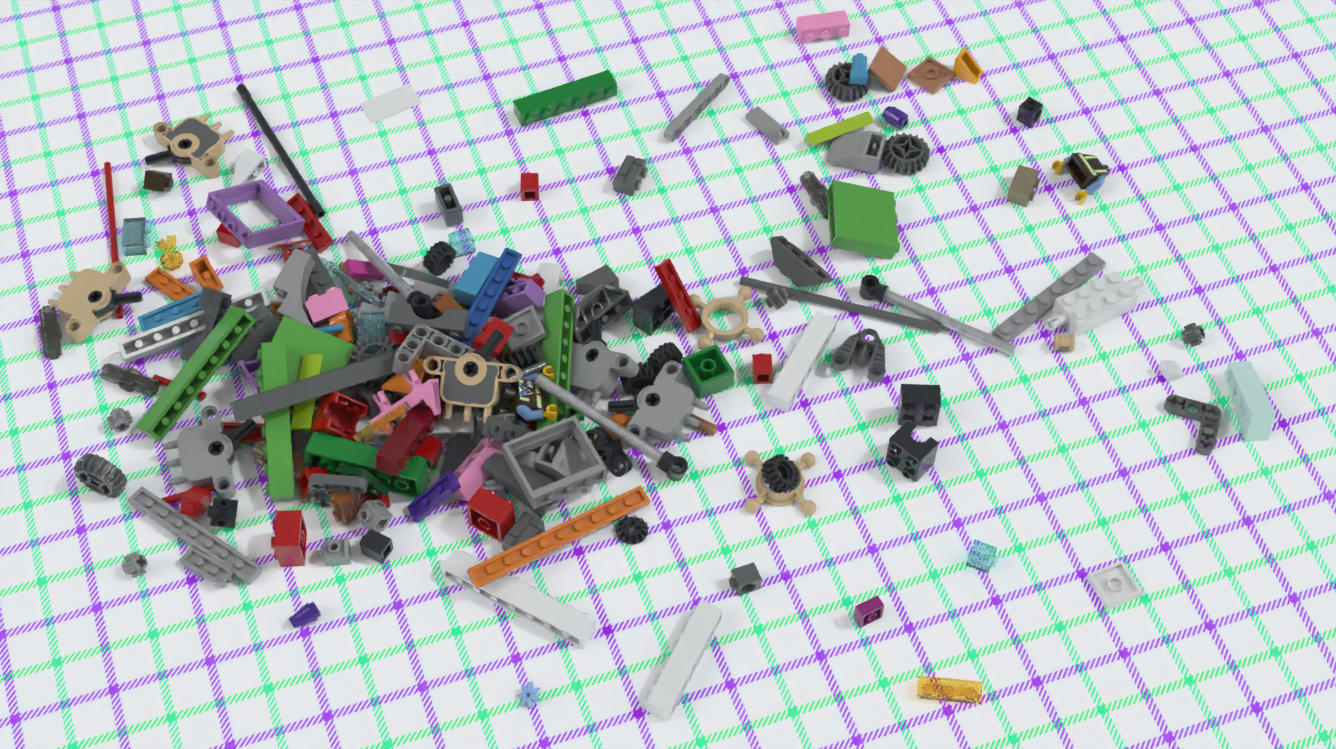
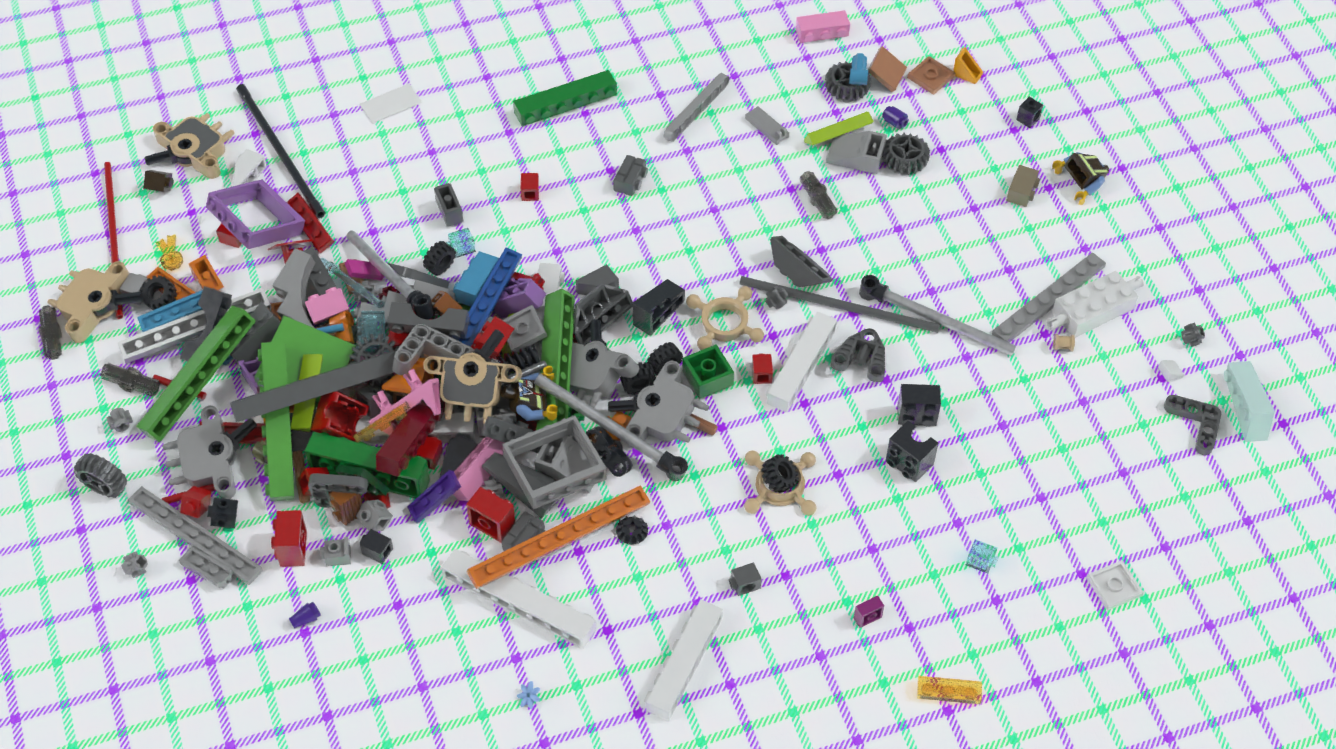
clear light blue brick [121,217,152,257] -> none
red plate [654,258,703,333] -> none
bright green brick [827,180,900,260] -> none
none -> light grey brick [120,272,148,305]
none -> black tyre [140,275,177,310]

